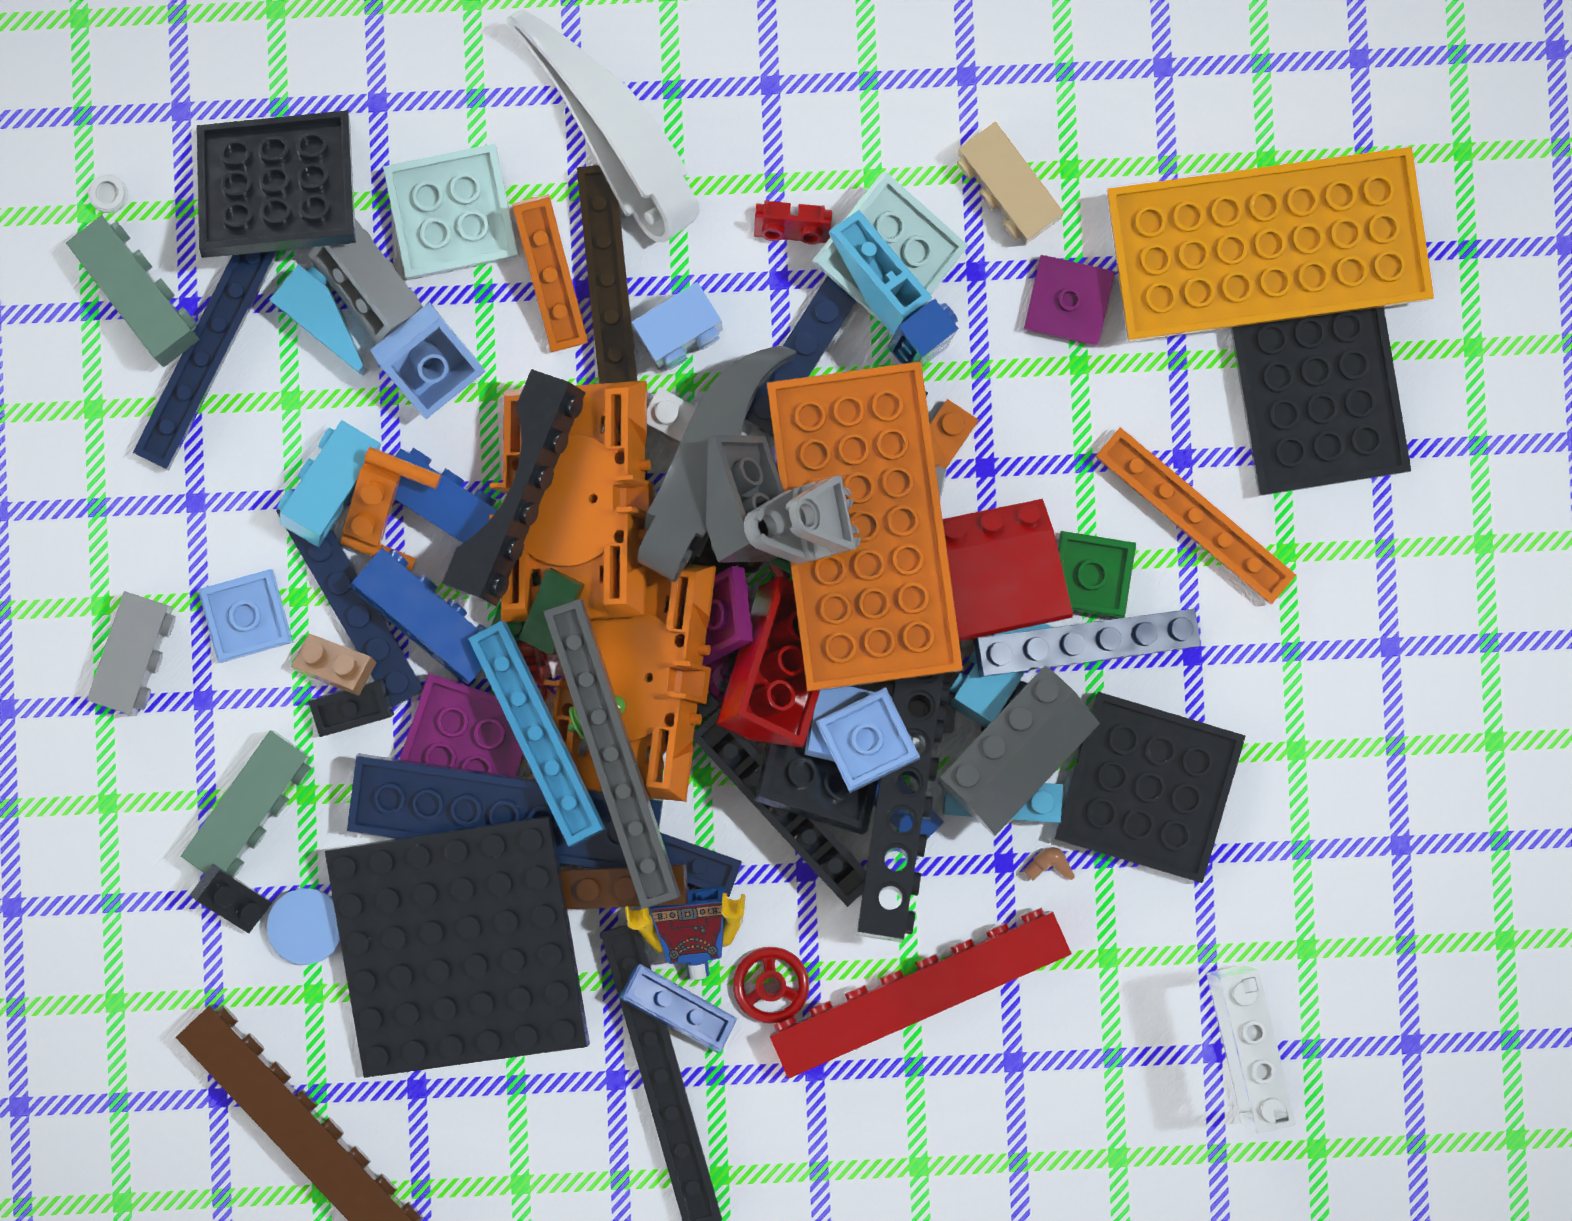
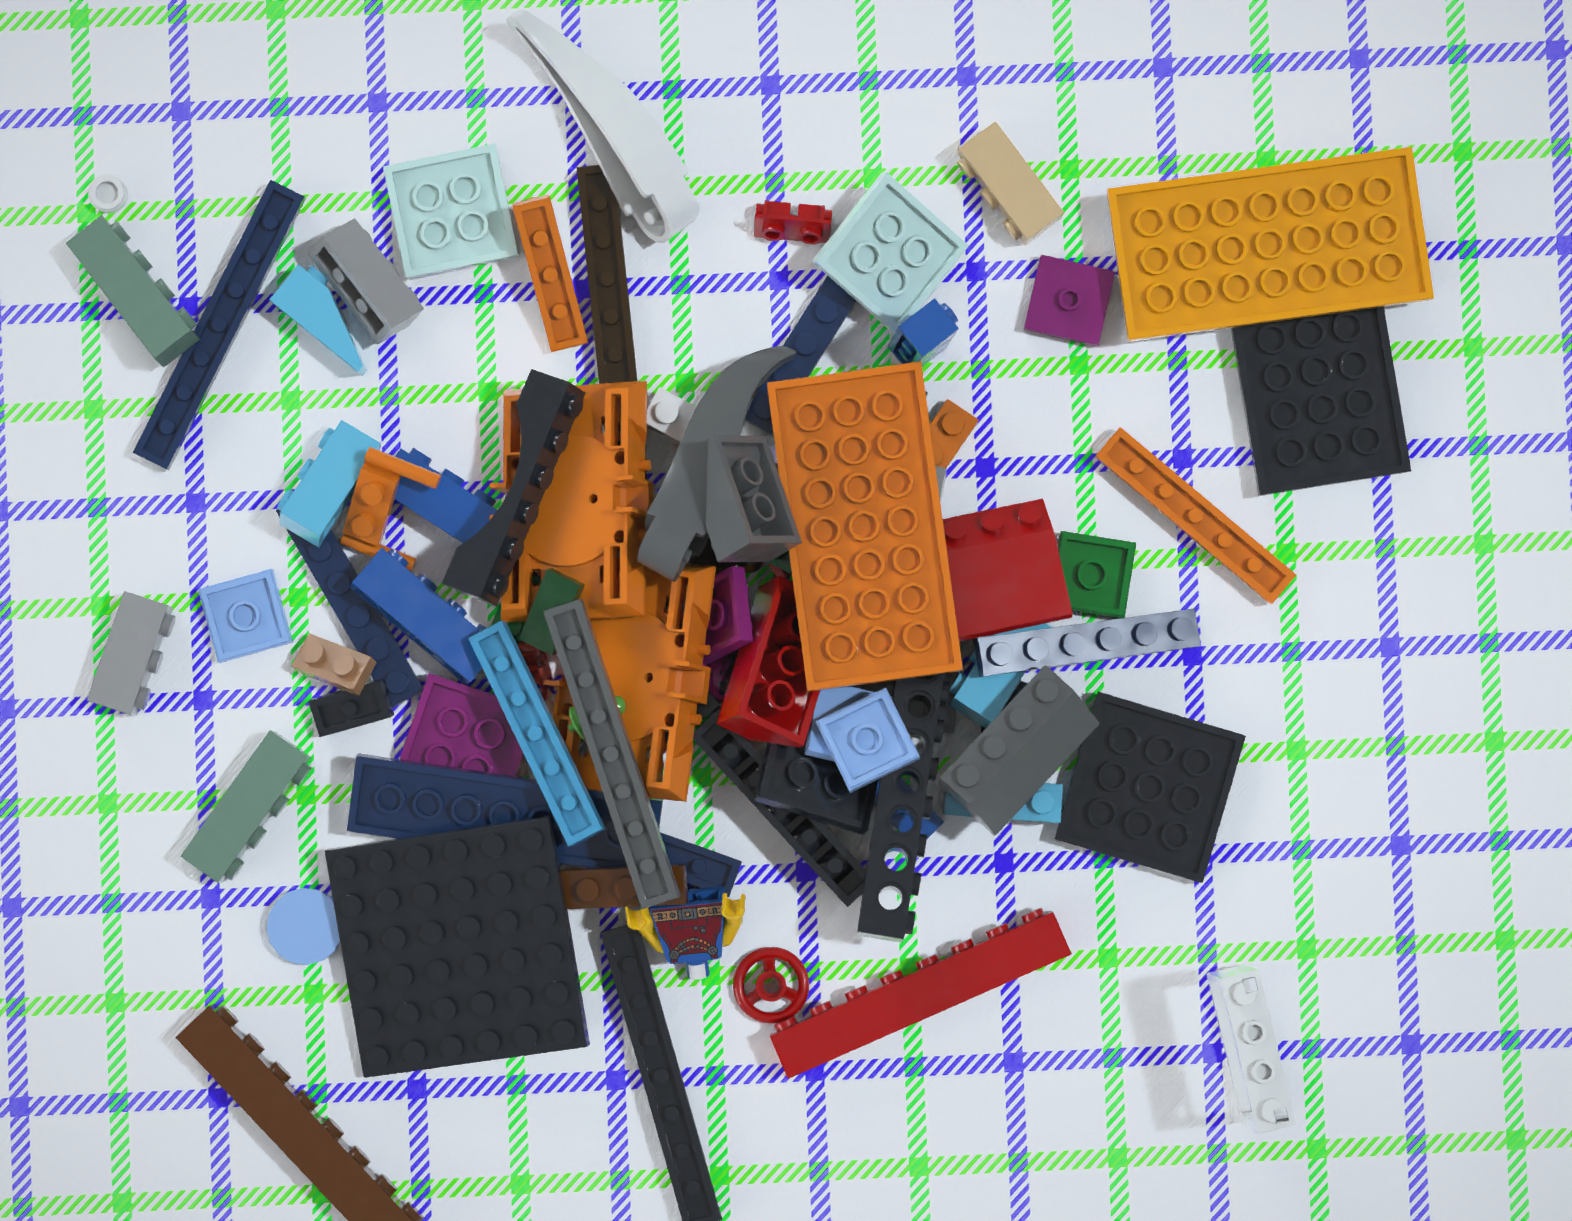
black plate [190,864,272,934] -> none
black plate [196,110,356,258] -> none
light blue brick [370,302,486,419] -> none
tile [619,963,738,1053] -> none
light blue brick [632,281,723,370] -> none
light grey piece [744,475,861,564] -> none
medium azure slope [829,210,933,335] -> none
nougat animal [1023,847,1075,881] -> none

